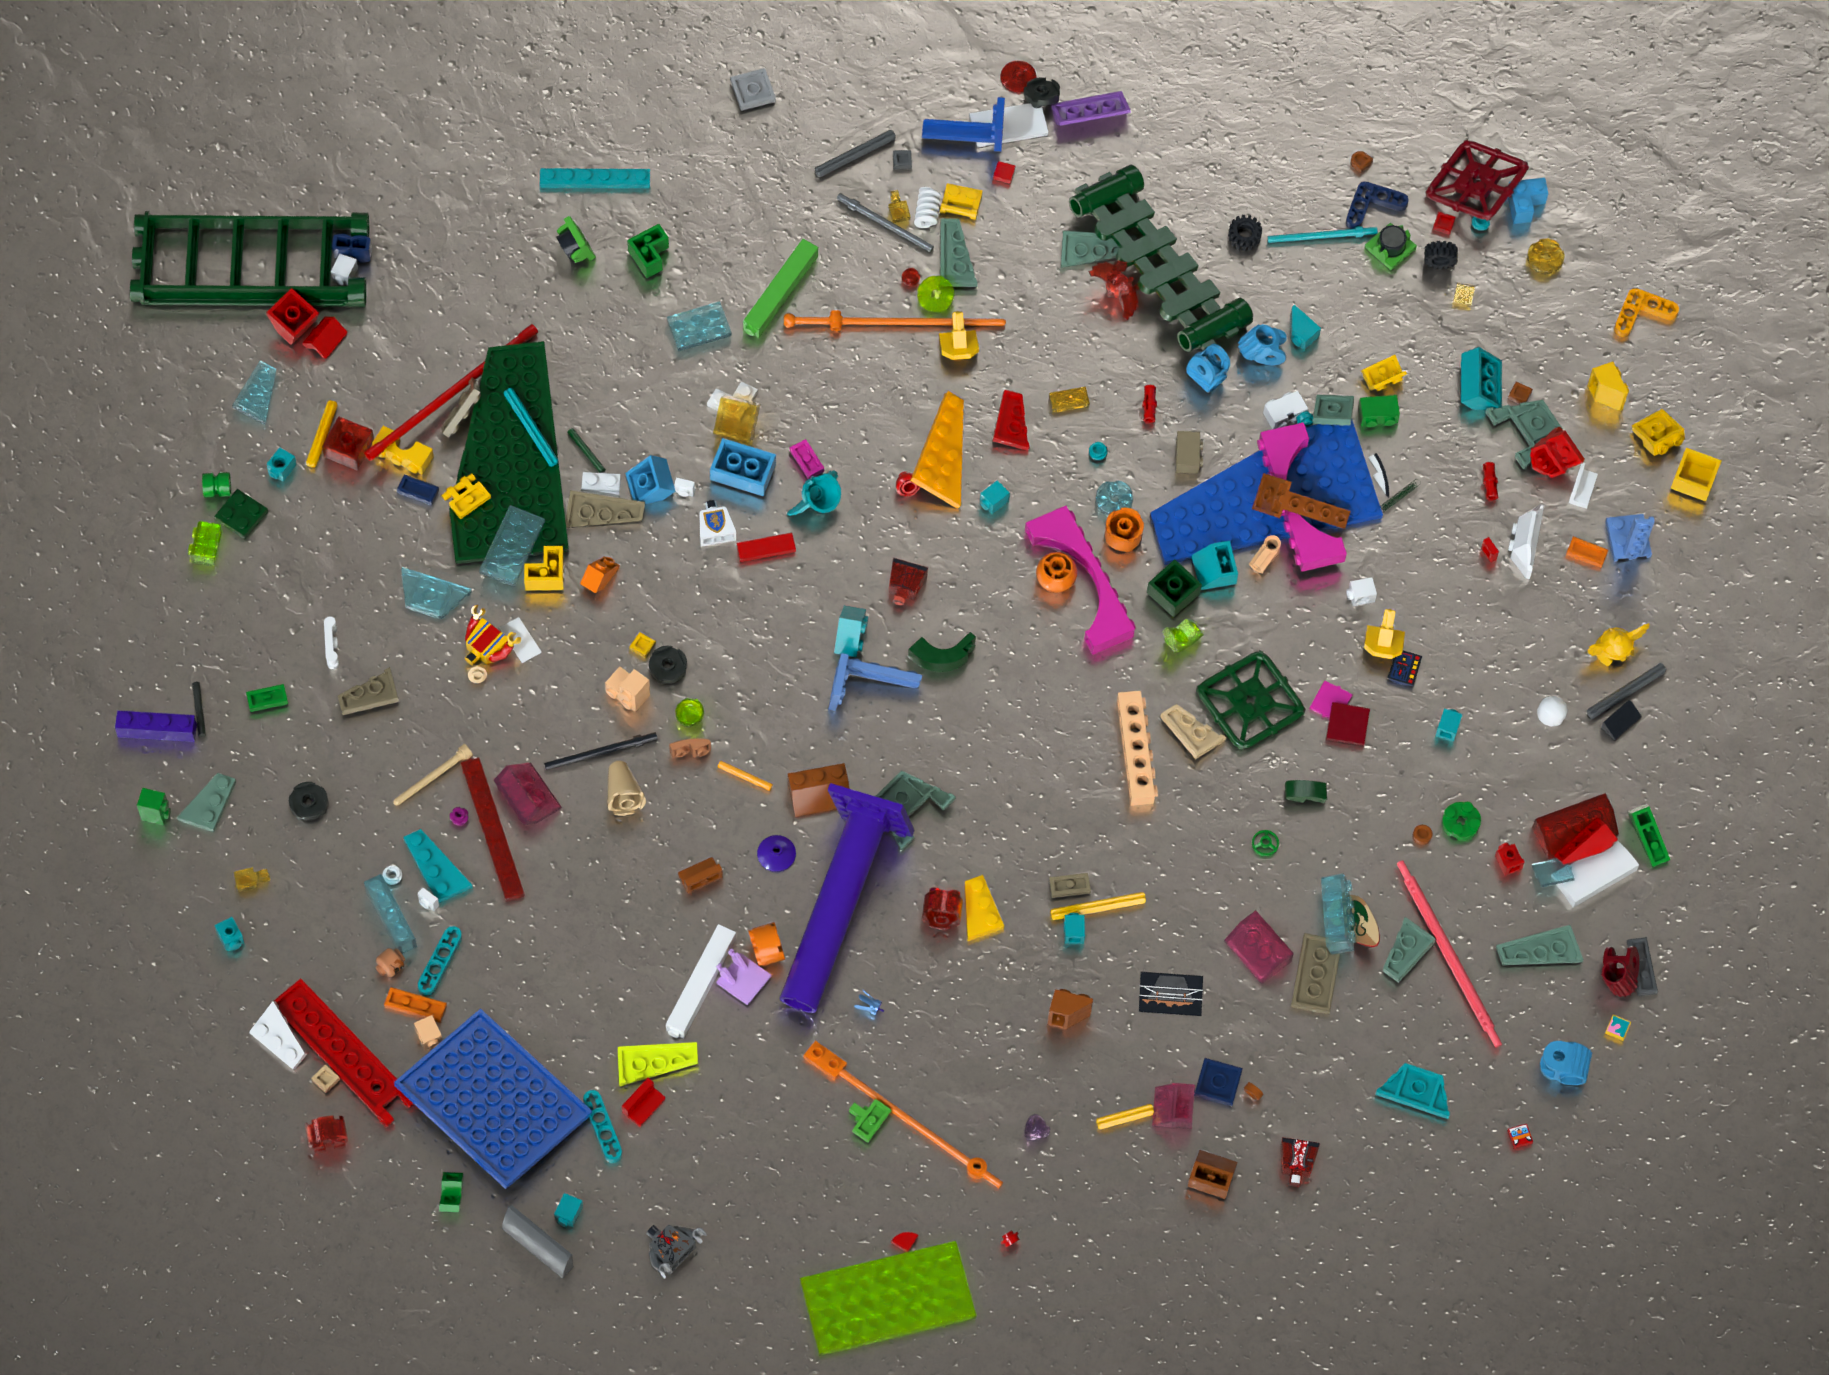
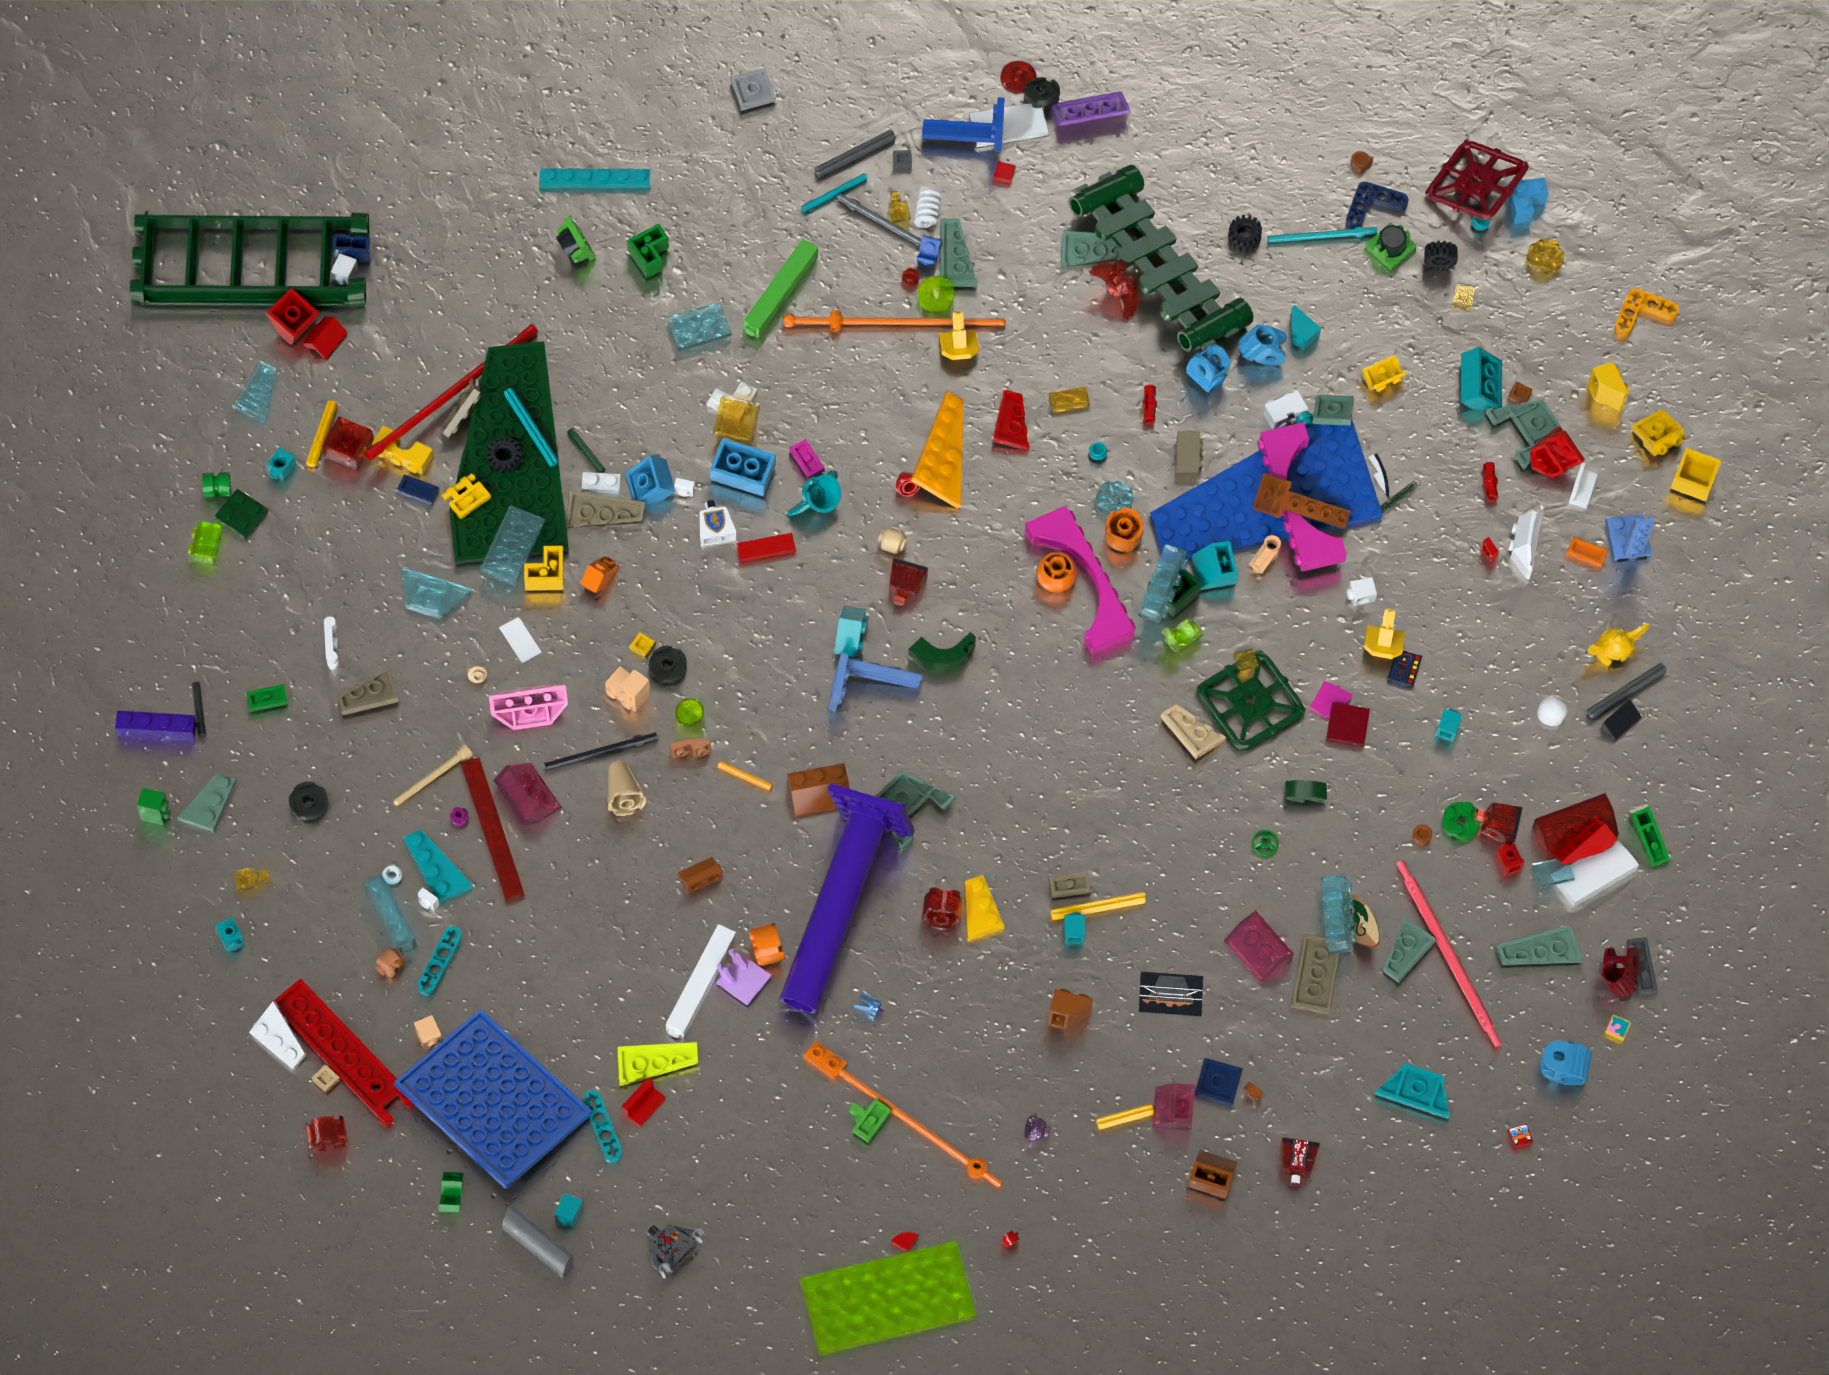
orange tile [384,987,447,1023] -> none
torso [465,605,521,666] -> none
dark purple dish [757,835,796,872] -> none
yellow plate [940,183,983,220] -> none
teal brick [980,480,1010,514] -> none
light nougat brick [1117,691,1158,806] -> none
green brick [1358,395,1400,427] -> none
red tile [1432,211,1456,235] -> none
none -> black tyre [487,437,521,474]
none -> bright pink wedge [489,684,568,730]
none -> teal bar [801,173,867,213]
none -> tan head [878,527,907,554]
none -> bracket [917,235,942,266]
none -> clear light blue brick [1138,544,1189,624]
none -> clear yellow plate [1234,648,1259,673]
none -> clear red torso [1474,803,1523,845]

